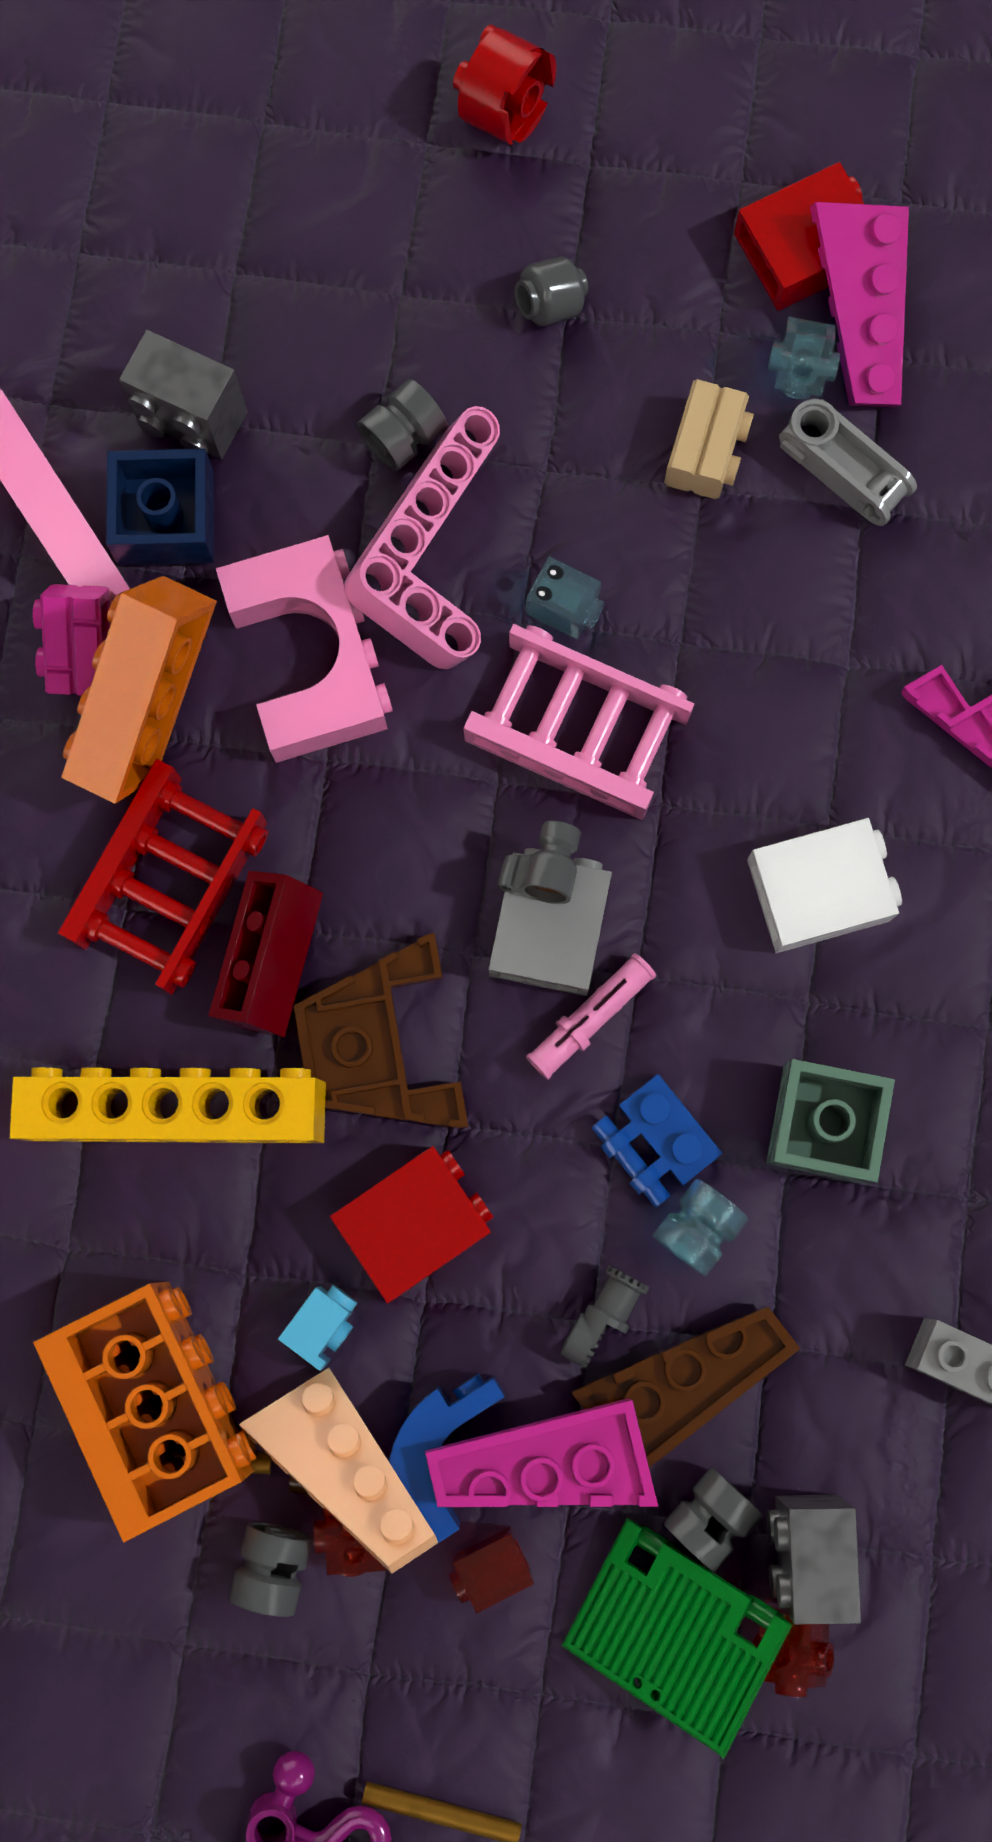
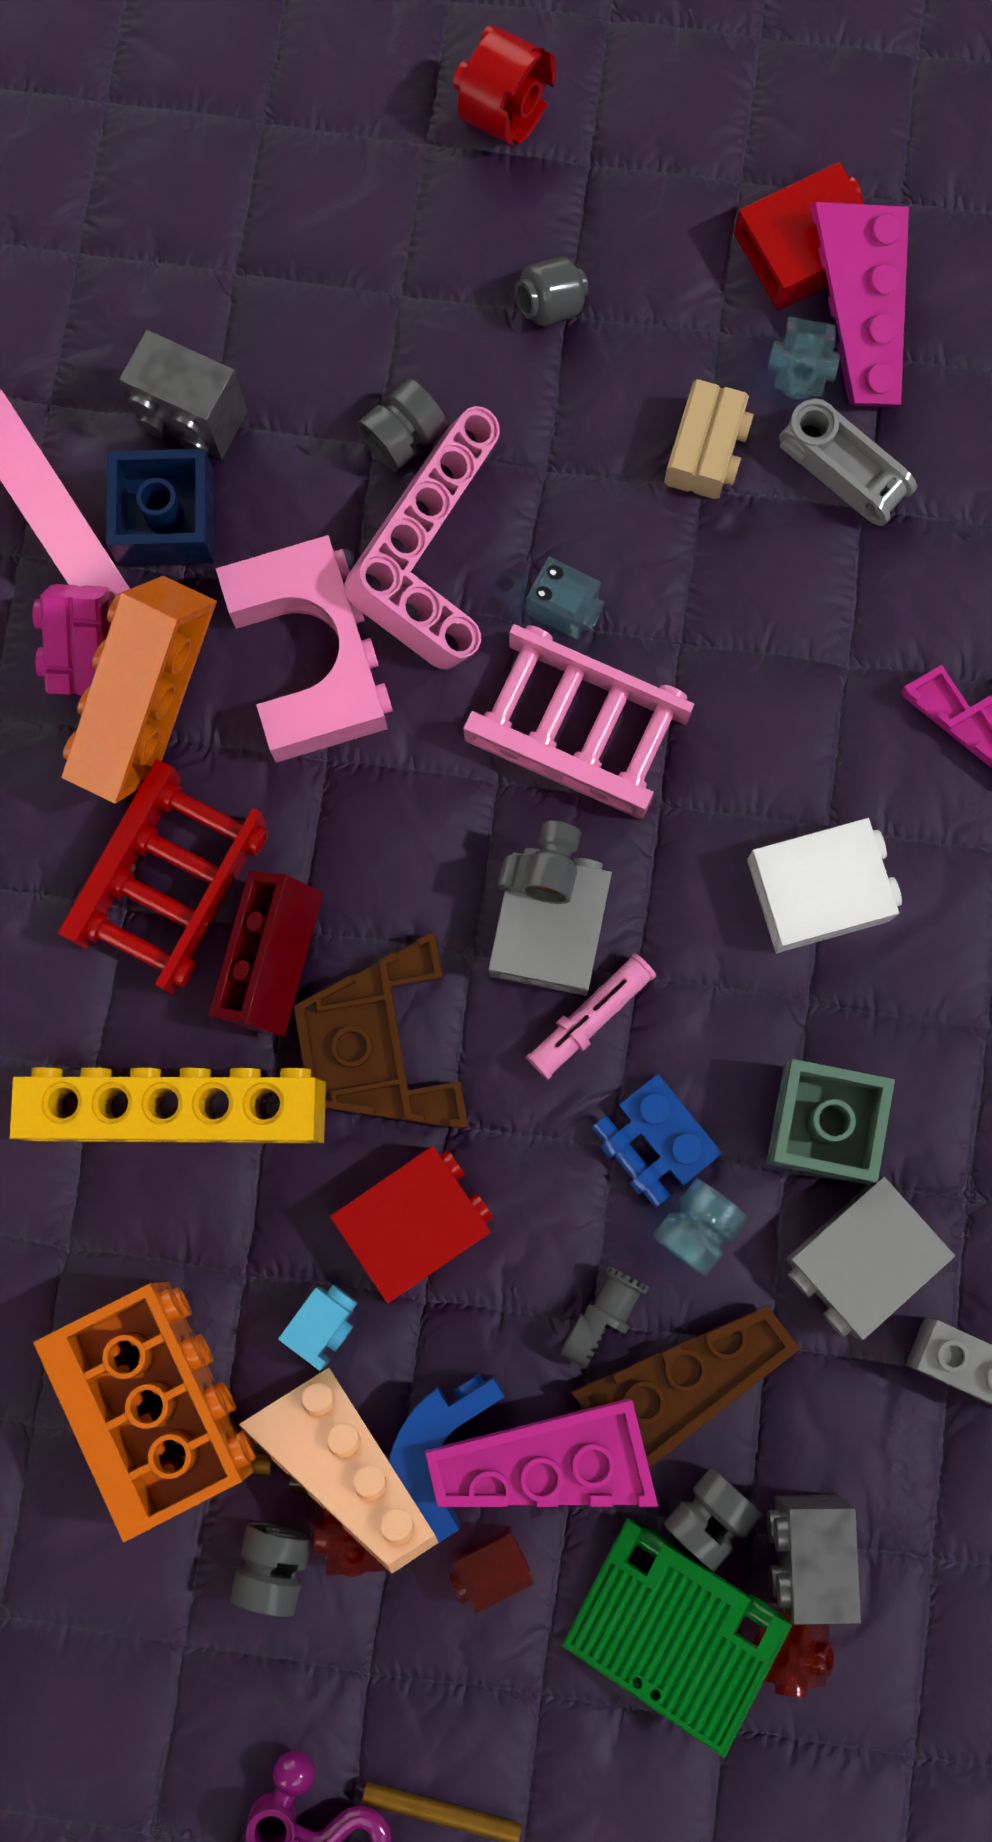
none -> light grey brick [785,1176,955,1340]

